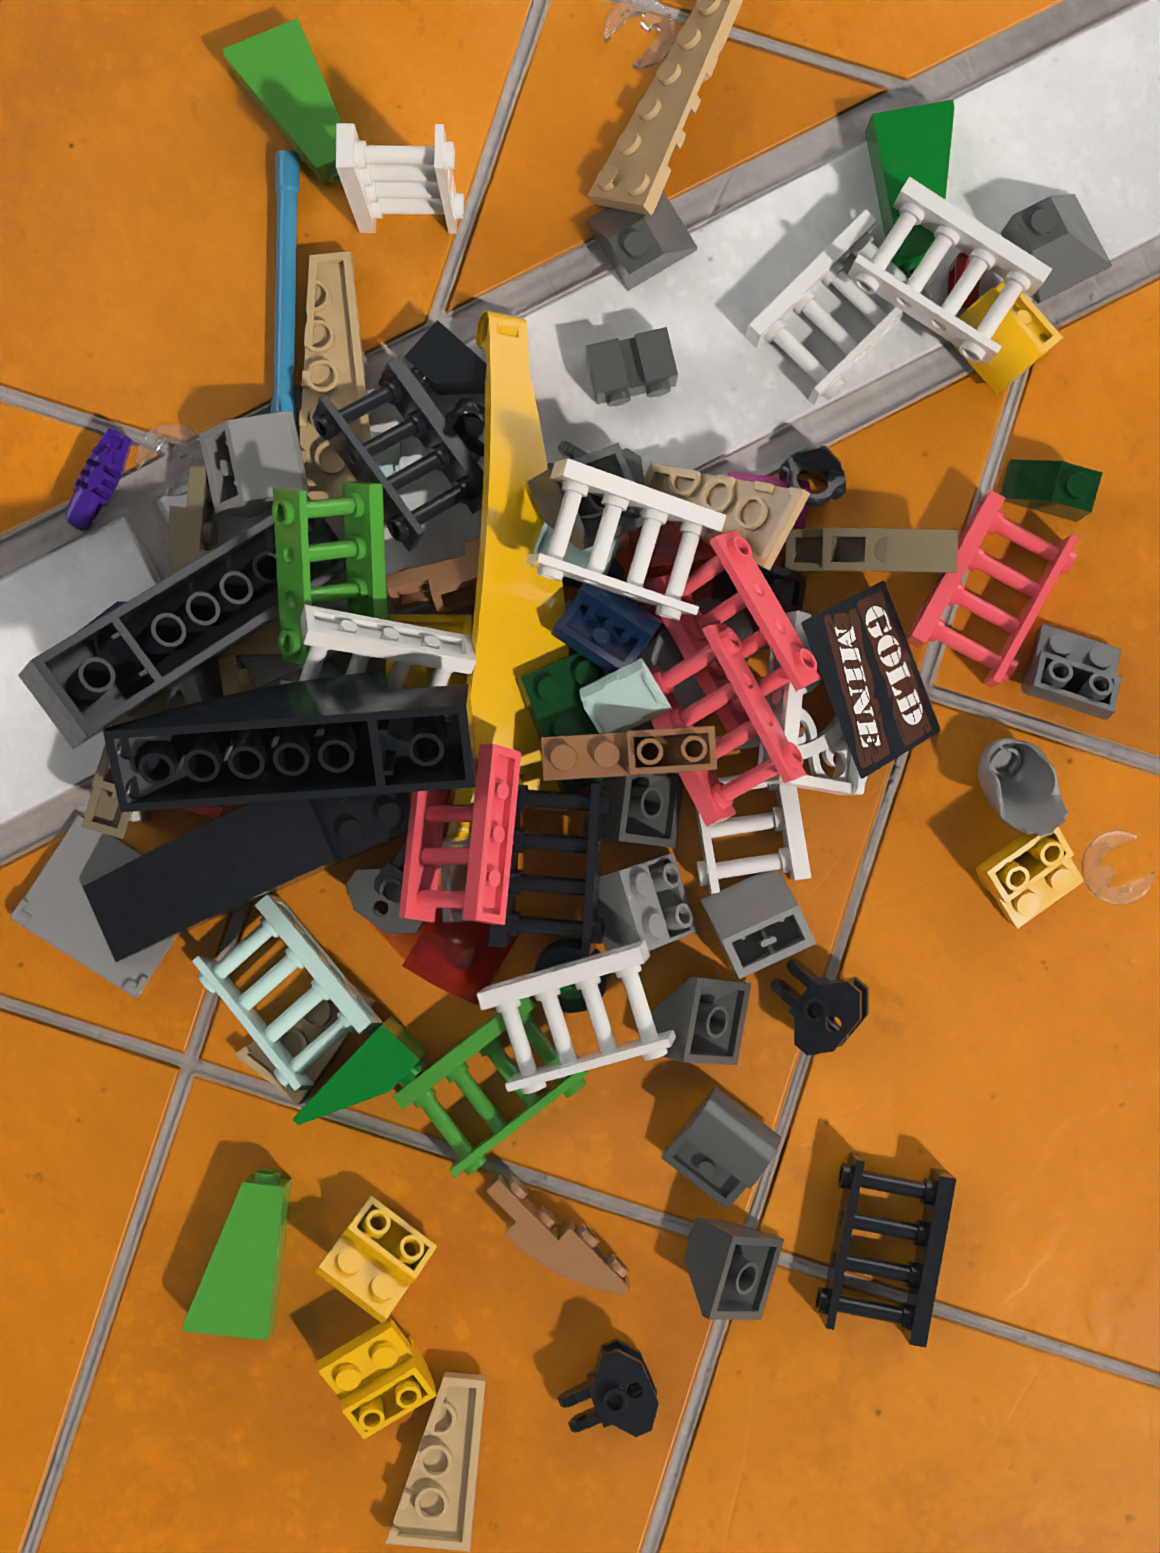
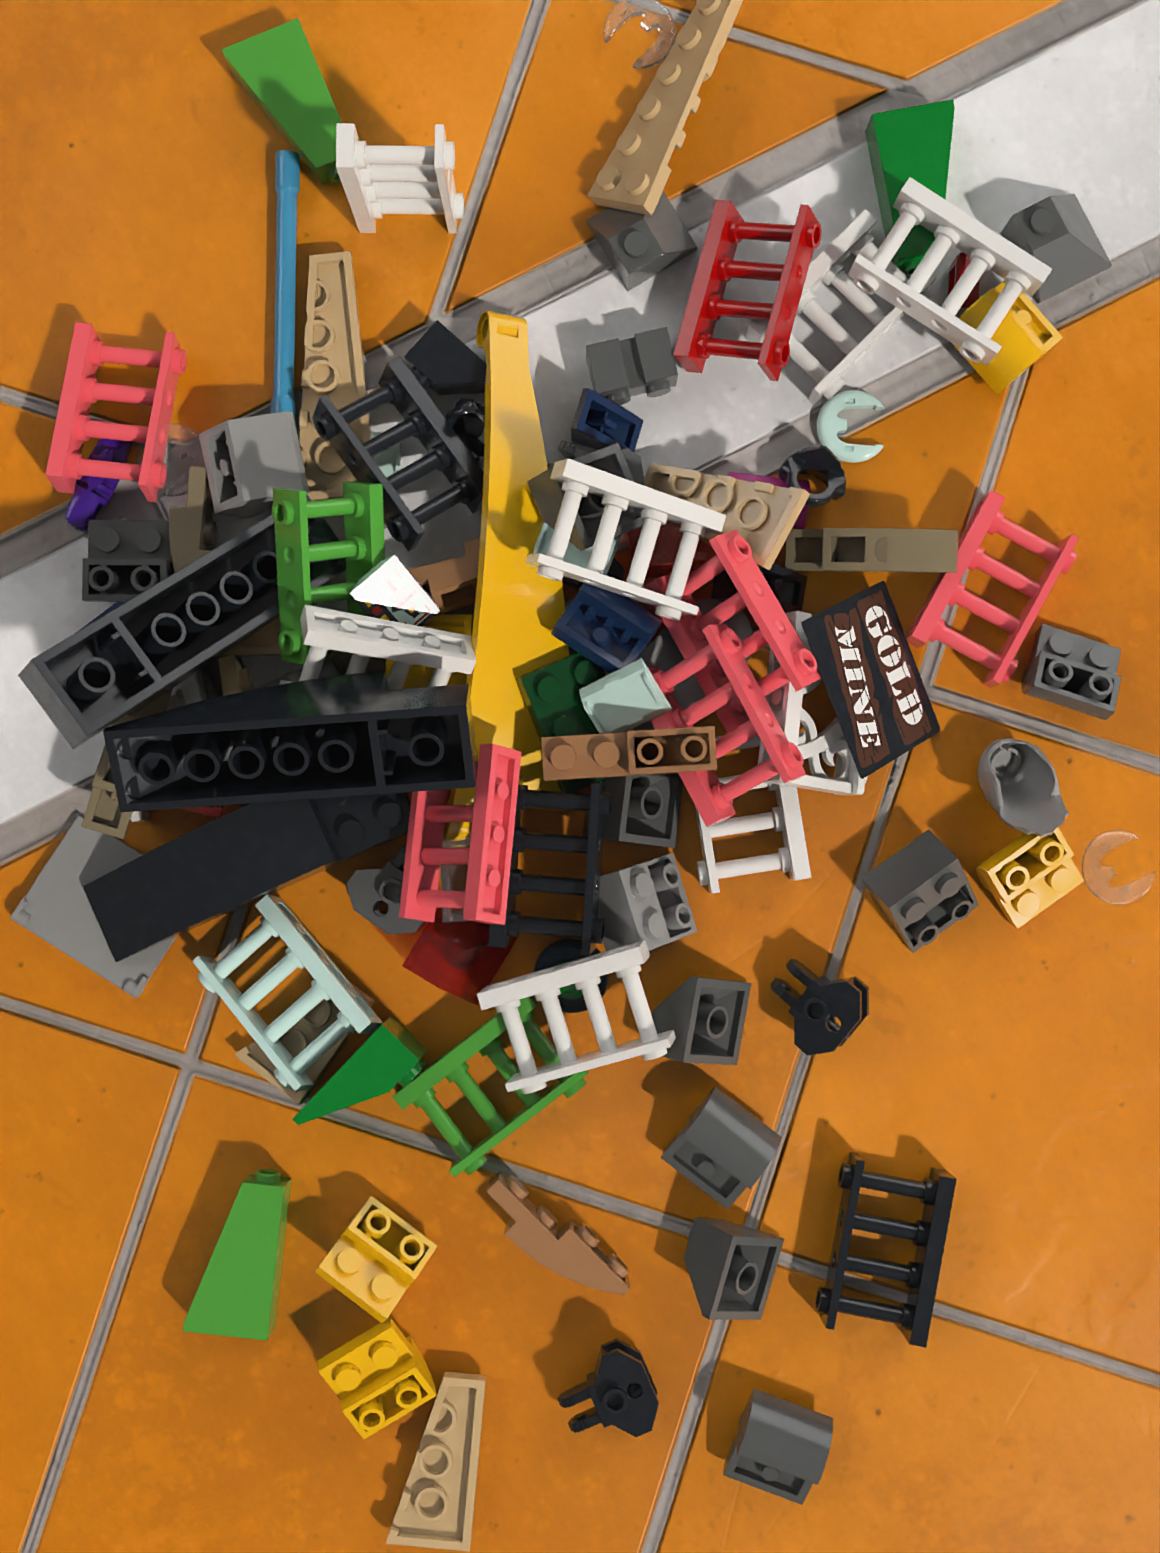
light grey slope [700,870,816,979] -> none
dark green slope [1000,459,1103,522] -> none
none -> coral fence [45,322,187,502]
none -> dark grey brick [82,520,174,602]
none -> piece [350,555,441,627]
none -> dark blue slope [571,388,644,452]
none -> red fence [673,200,822,381]
none -> dark grey brick [723,1389,833,1505]
none -> light aqua head [817,390,885,463]
none -> dark grey slope [862,829,979,953]

